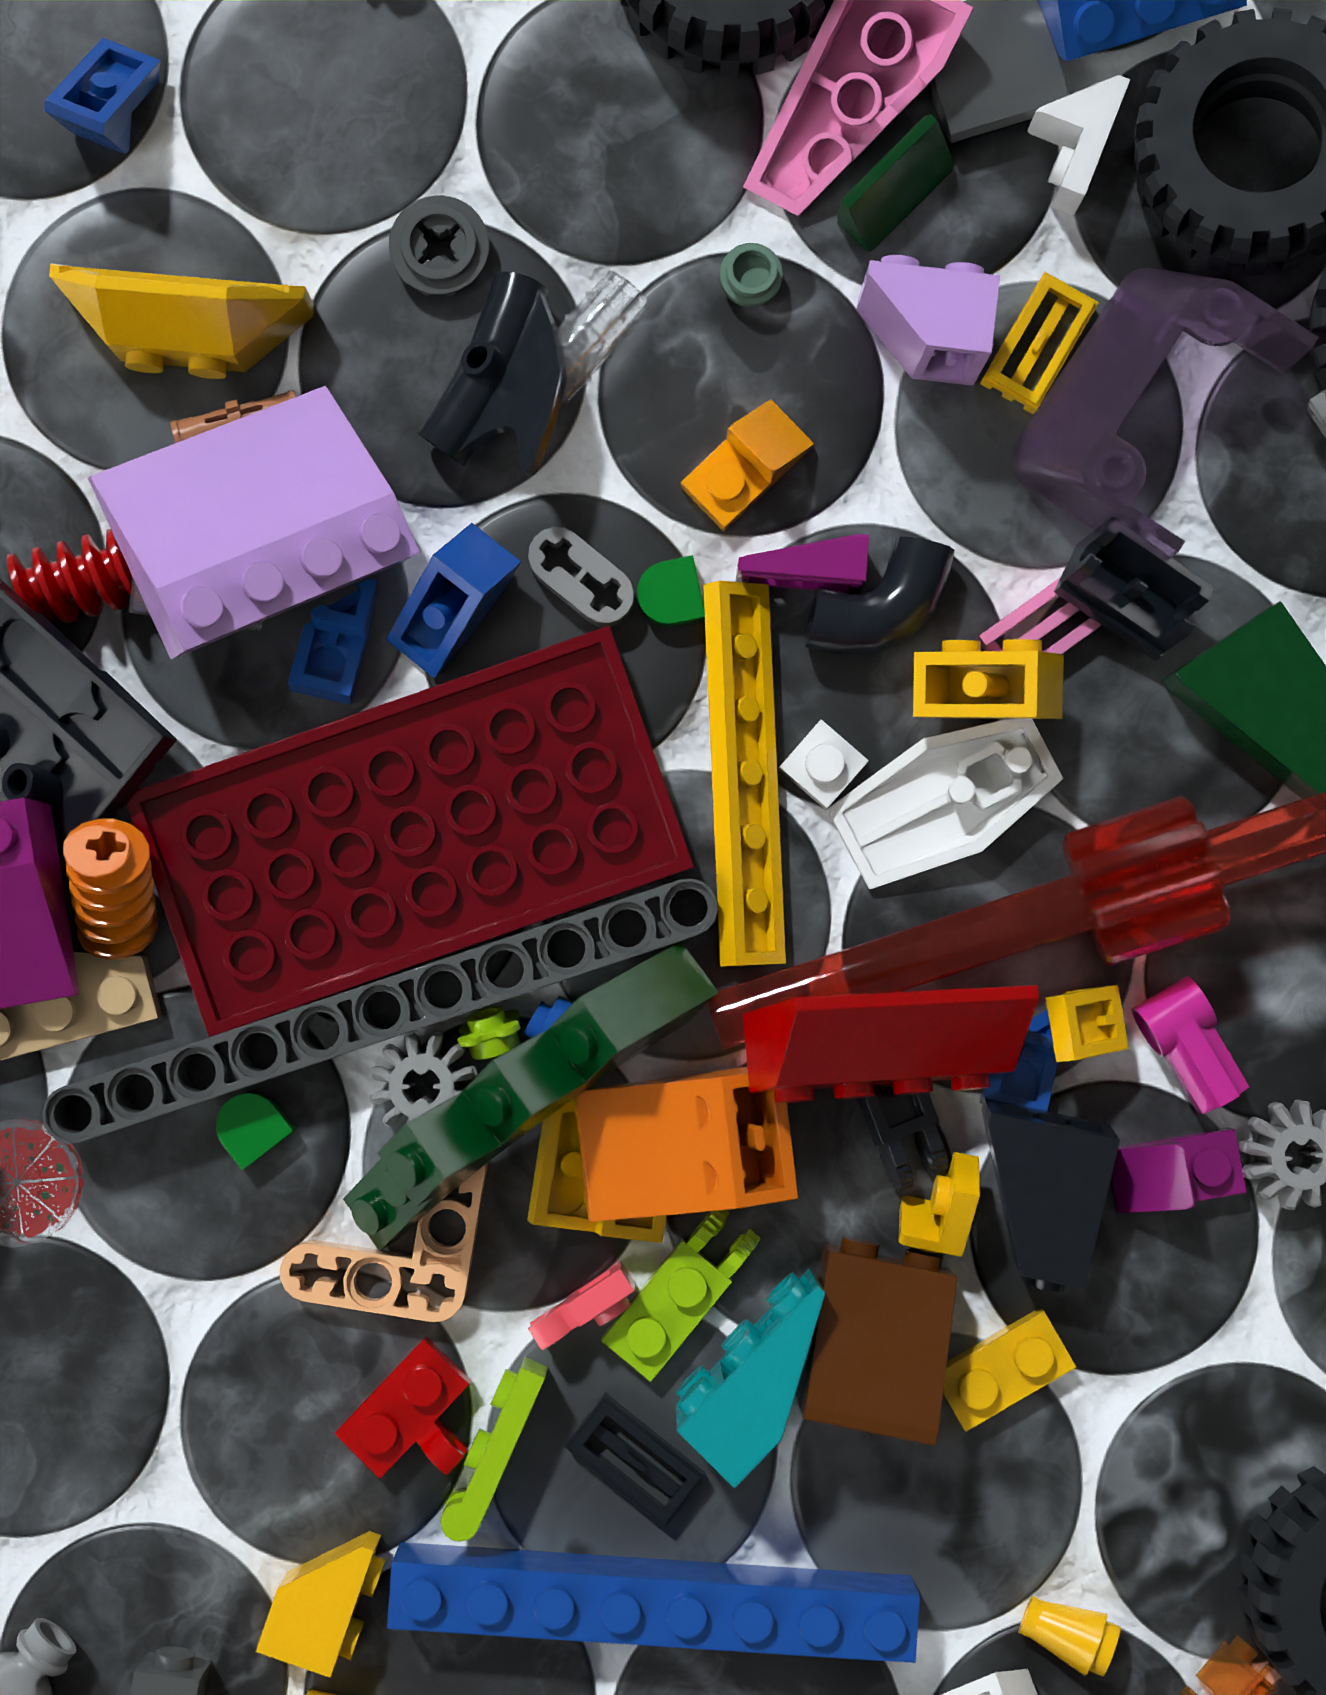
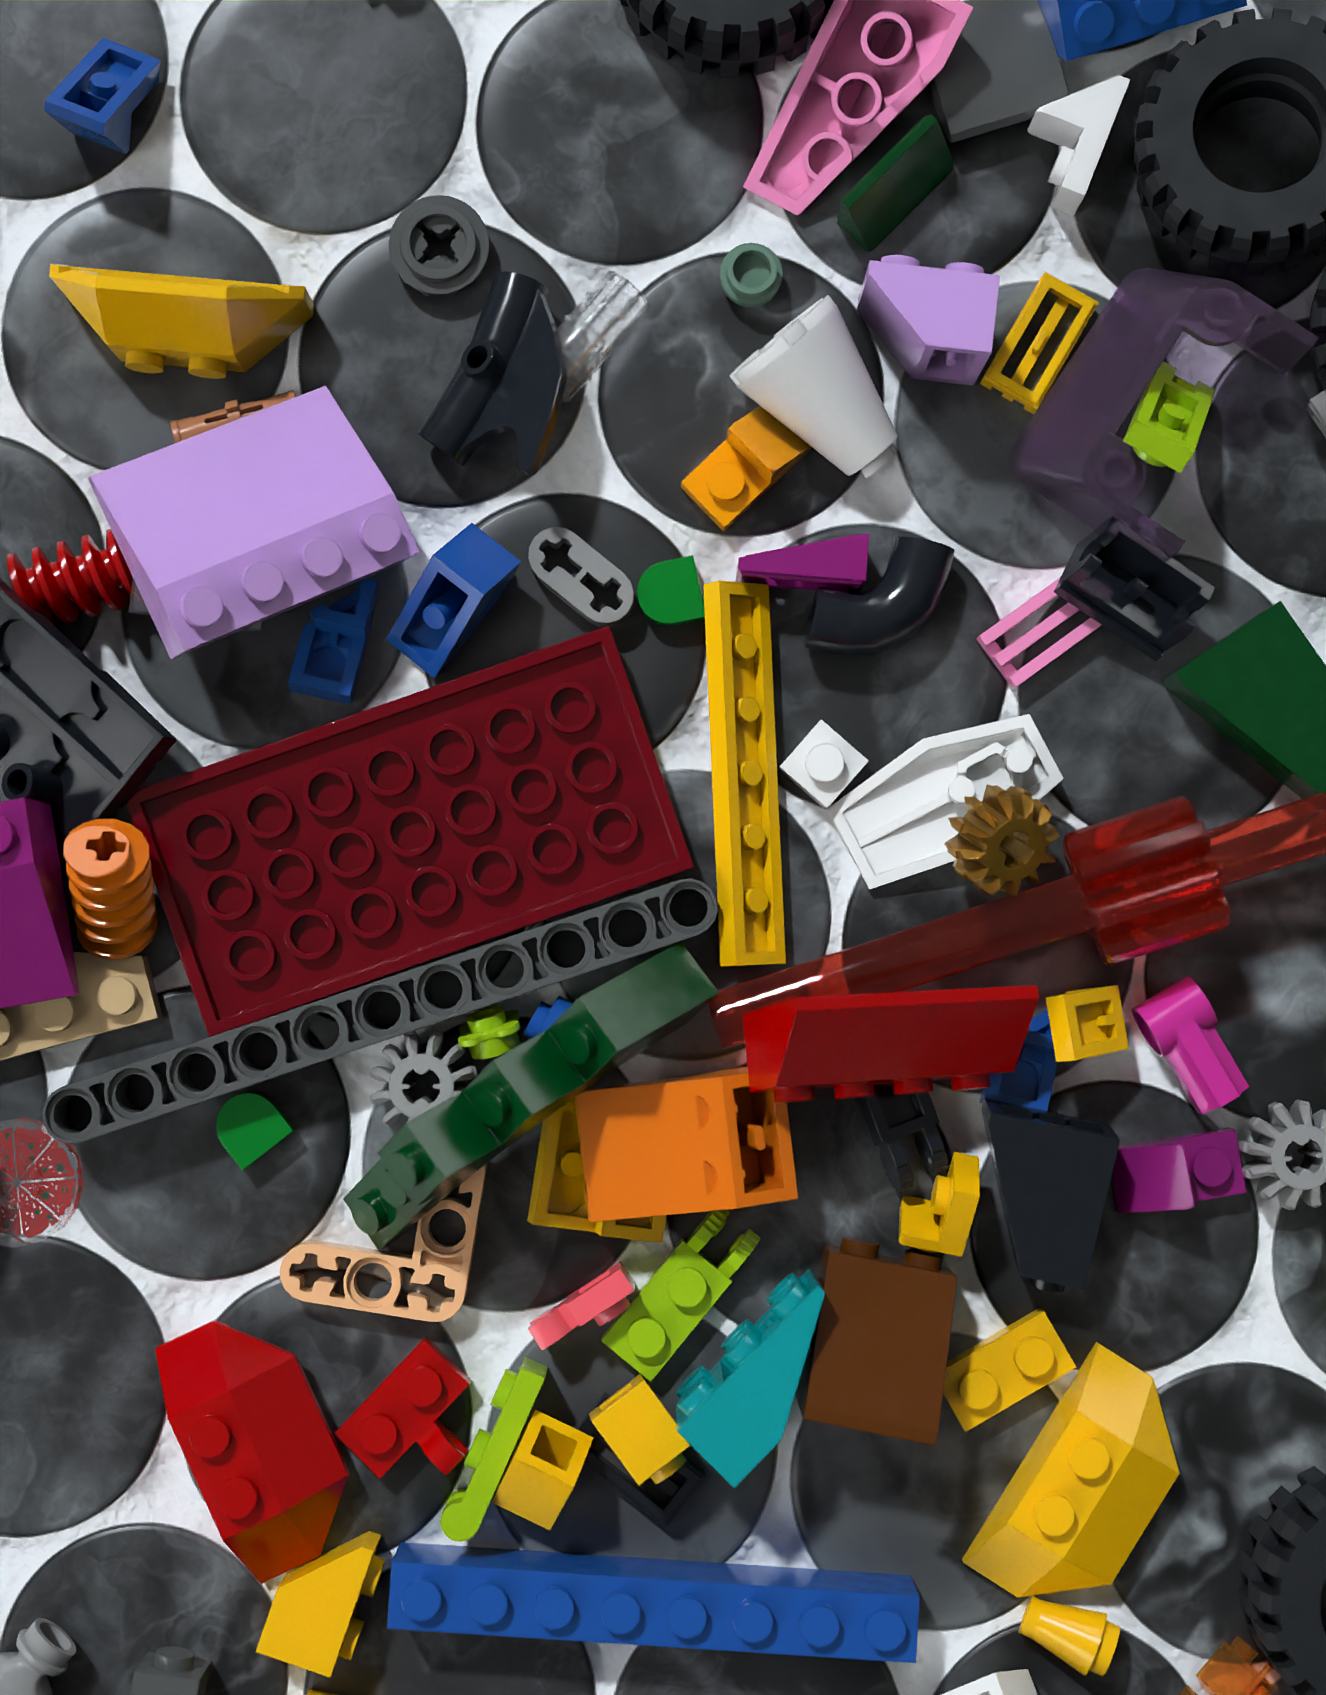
yellow brick [913,639,1064,719] -> none
none -> red wedge [155,1319,350,1584]
none -> yellow brick [491,1409,594,1531]
none -> yellow brick [589,1374,690,1485]
none -> white cone [729,295,898,478]
none -> pearl gold gear [944,784,1060,896]
none -> yellow wedge [962,1342,1180,1598]
none -> lime plate [1123,359,1215,473]

